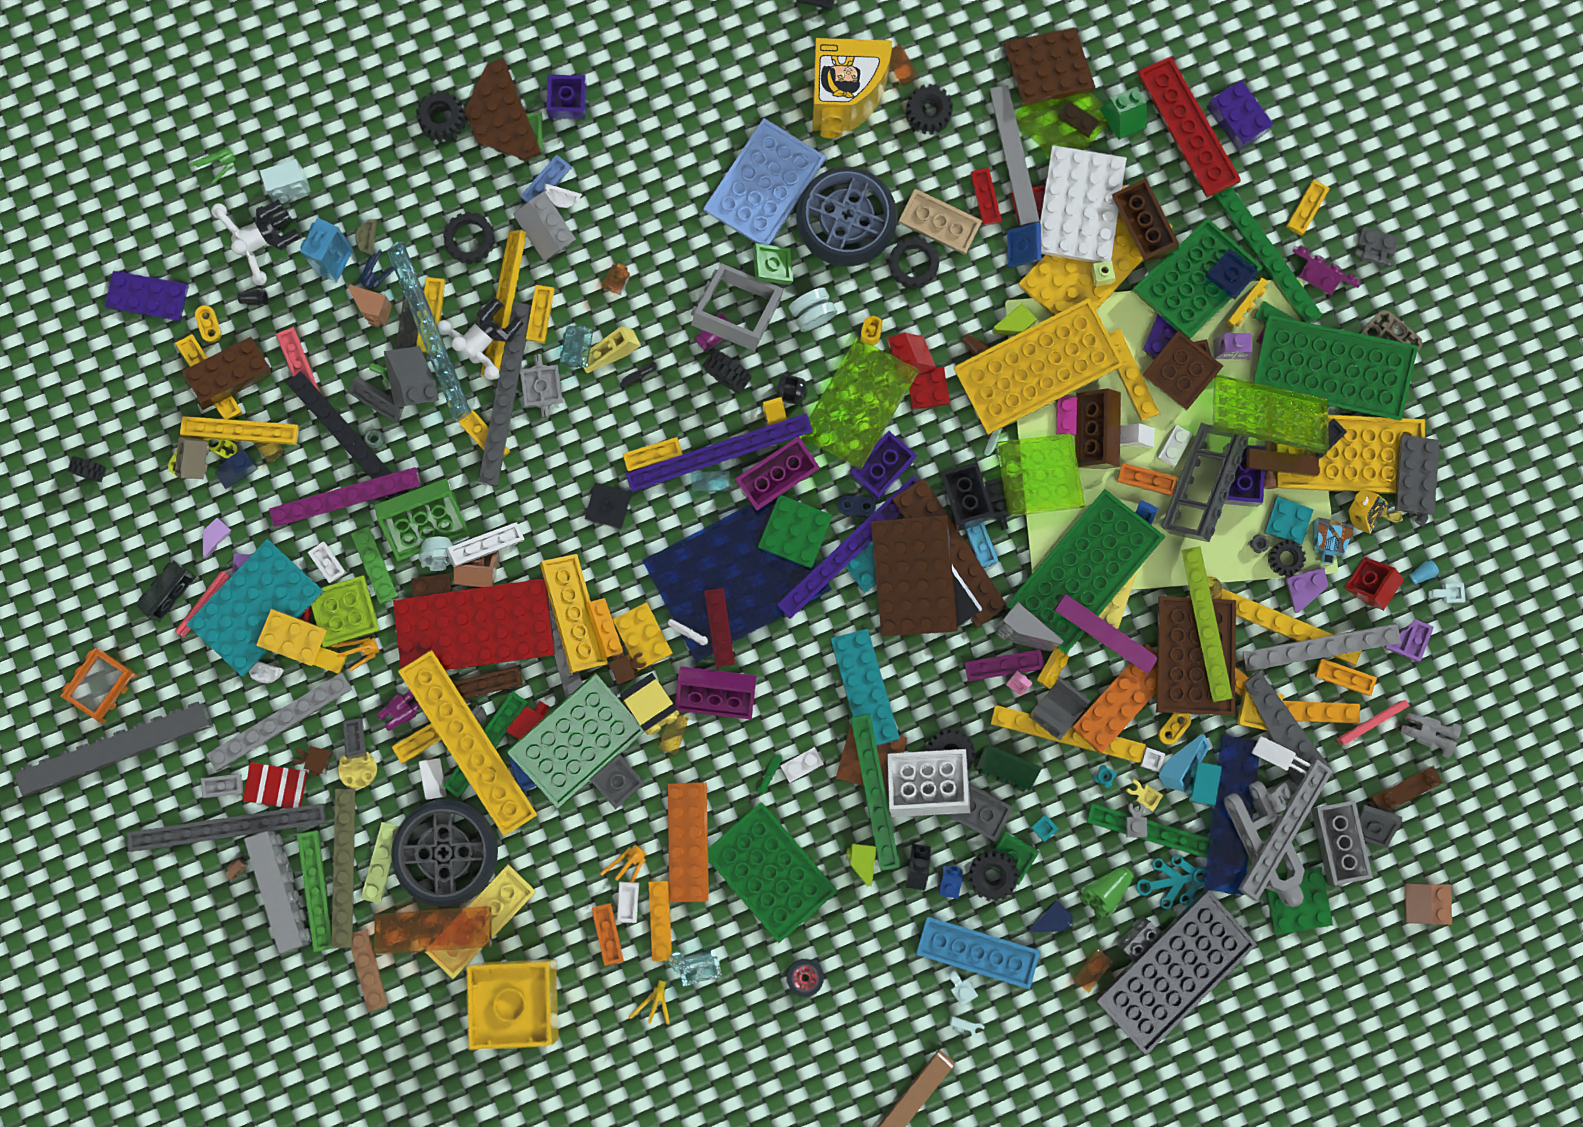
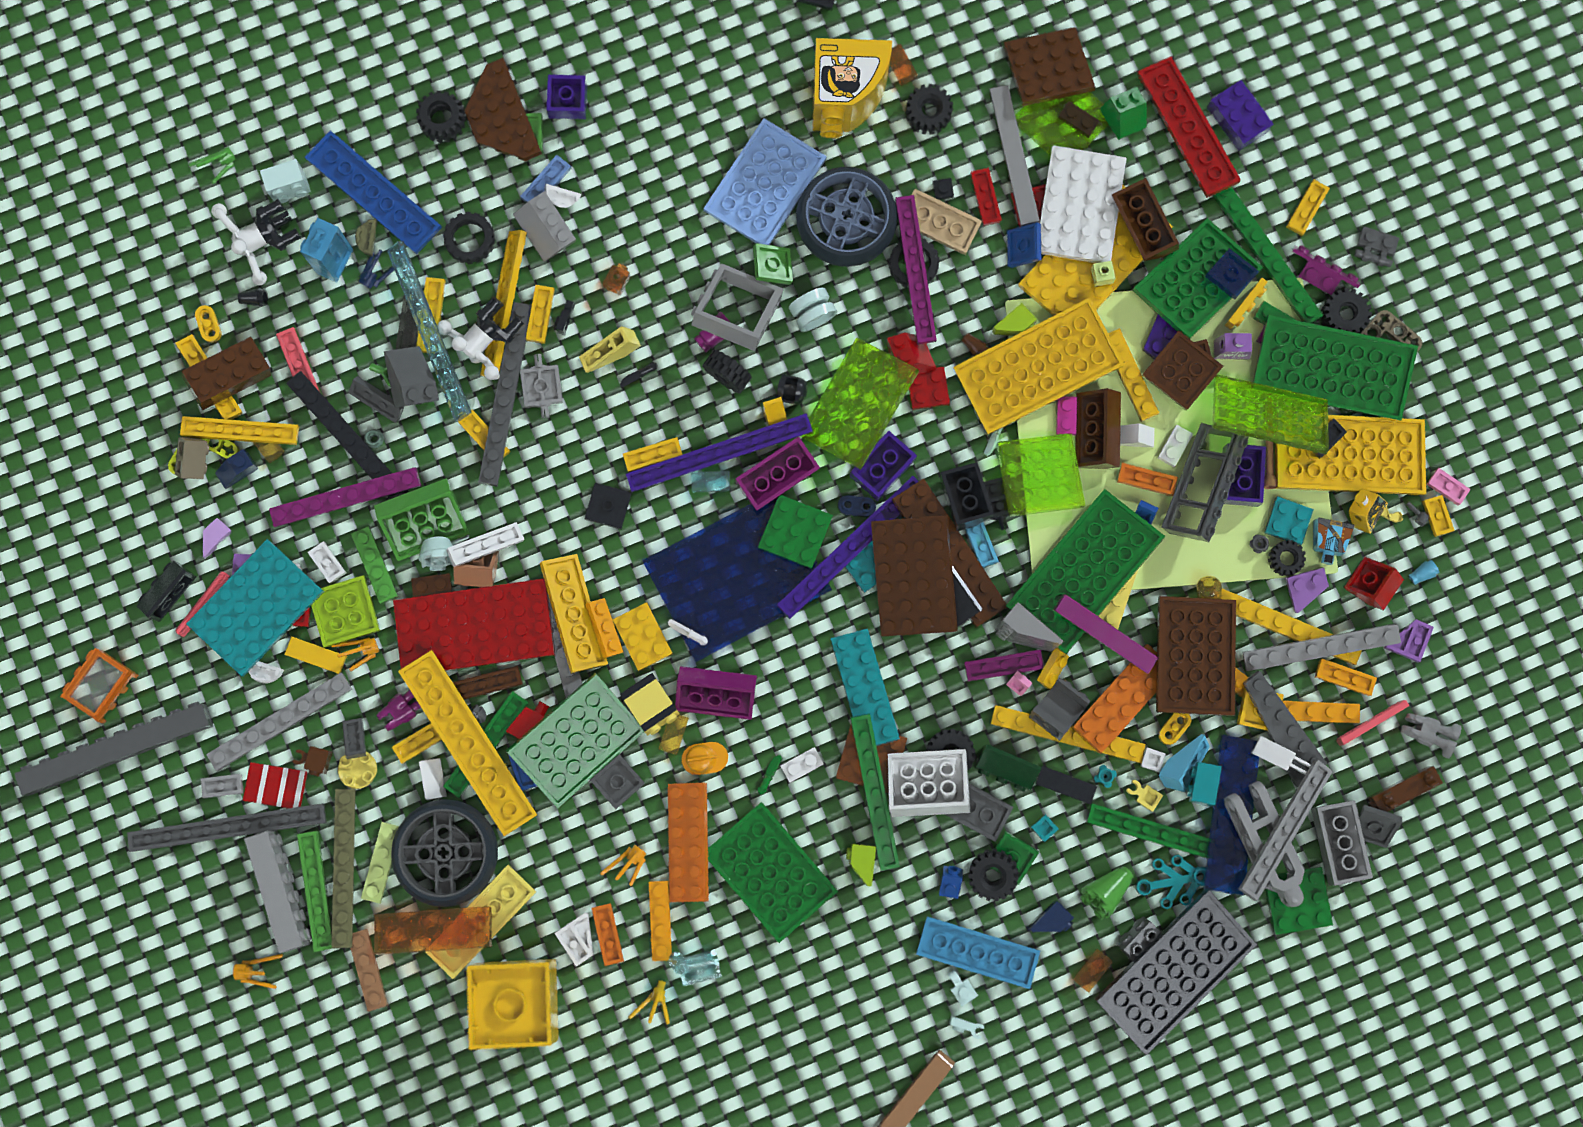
black tyre [67,456,106,482] -> none
dark purple plate [105,271,189,322] -> none
medium nougat plate [225,860,248,880] -> none
yellow plate [256,608,327,666] -> none
nougat slope [348,285,392,327] -> none
clear light blue brick [560,325,593,367] -> none
reddish brown brick [609,652,647,684] -> none
white tile [617,882,639,923] -> none
dark red plate [705,588,735,668] -> none
wheel [787,959,824,997] -> none
yellow plate [860,316,883,346] -> none
black slope [906,844,931,891] -> none
light grey plate [1126,803,1147,838] -> none
lime plate [1181,546,1233,702] -> none
reddish brown tile [1246,449,1319,477] -> none
light grey plate [1266,780,1298,813] -> none
dark grey plate [1395,435,1440,515] -> none
nougat slope [1405,884,1452,925] -> none
light aqua plate [1428,583,1465,604] -> none
none -> light orange plant [233,954,283,989]
none -> blue plate [305,130,442,255]
none -> black plate [554,300,575,336]
none -> white wing [555,912,593,966]
none -> light orange piece [682,742,728,775]
none -> magenta plate [895,195,937,345]
none -> black plate [932,178,954,200]
none -> black tile [1036,766,1097,805]
none -> black tyre [1320,288,1372,333]
none -> yellow plate [1422,495,1455,537]
none -> bright pink plate [1426,468,1471,506]

